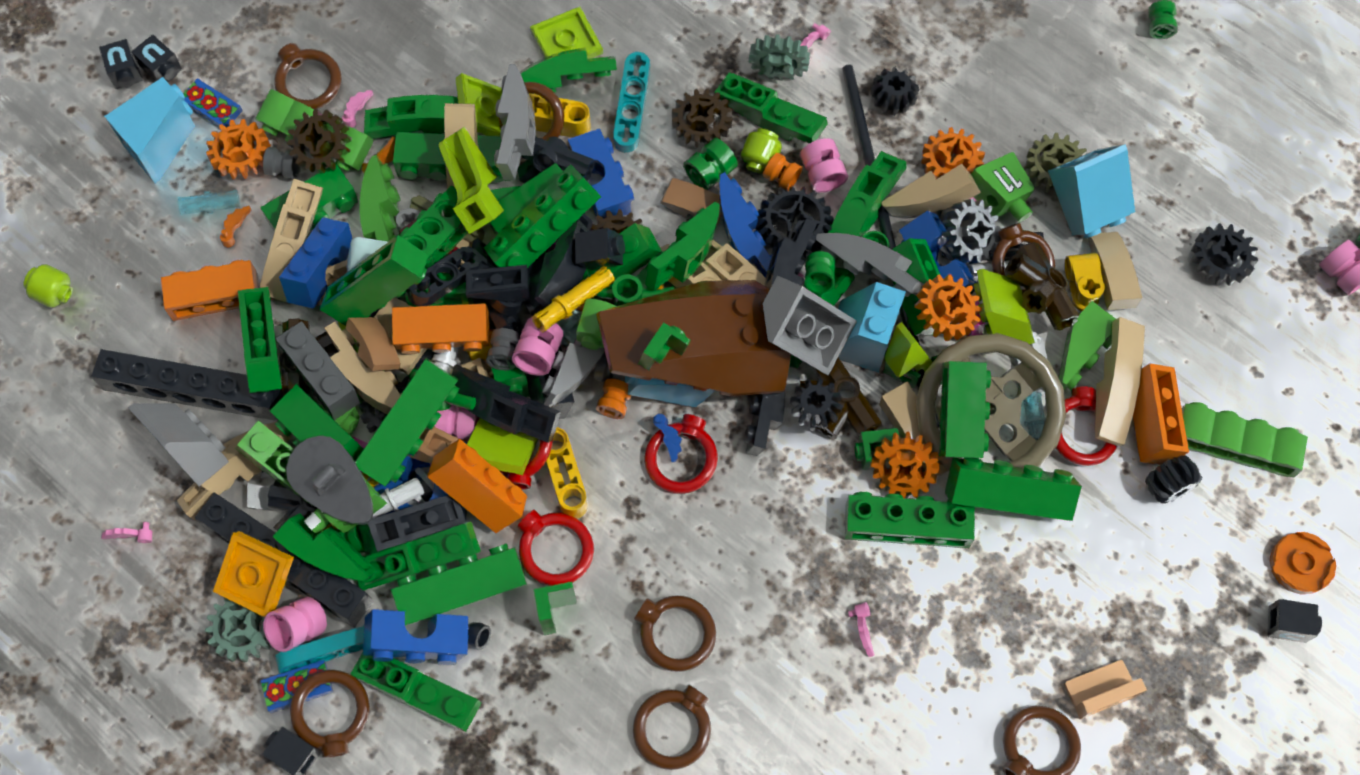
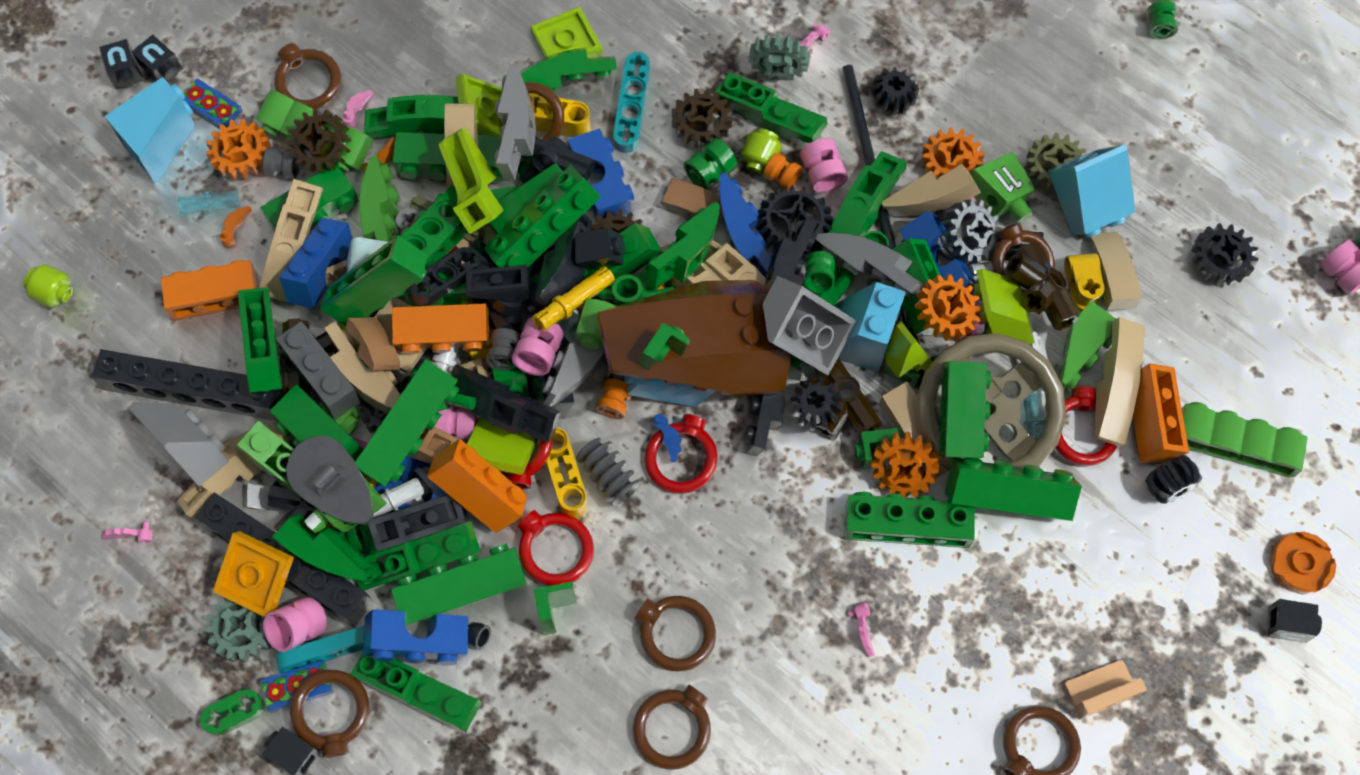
none -> green beam [200,689,264,736]
none -> dark grey piece [576,438,641,506]

